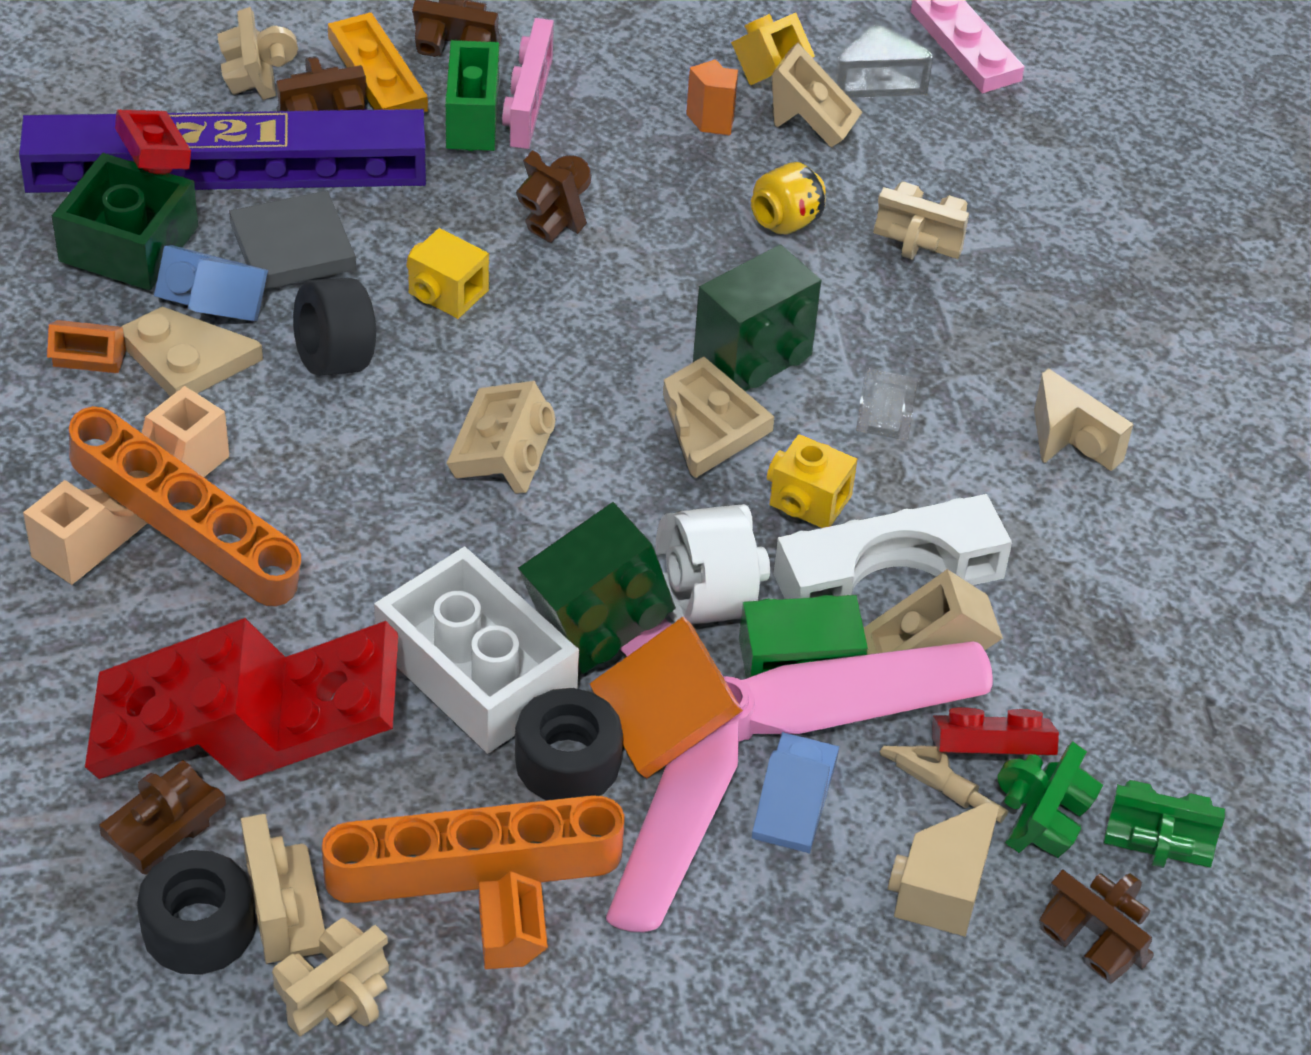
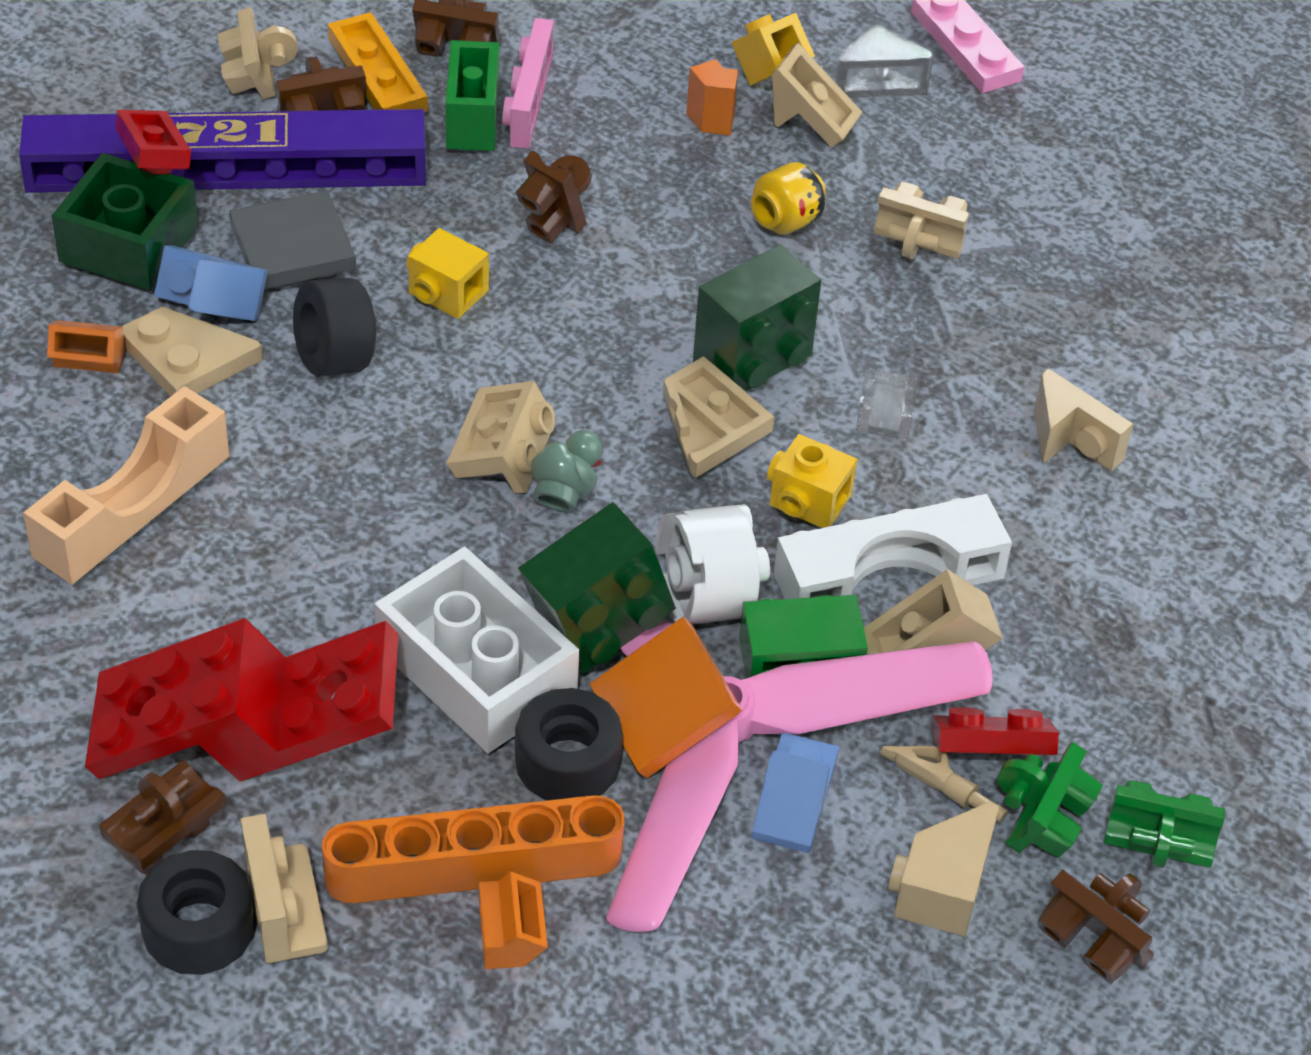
orange beam [69,406,301,606] -> none
tan hips [272,918,389,1037] -> none
none -> sand green animal [531,430,602,513]

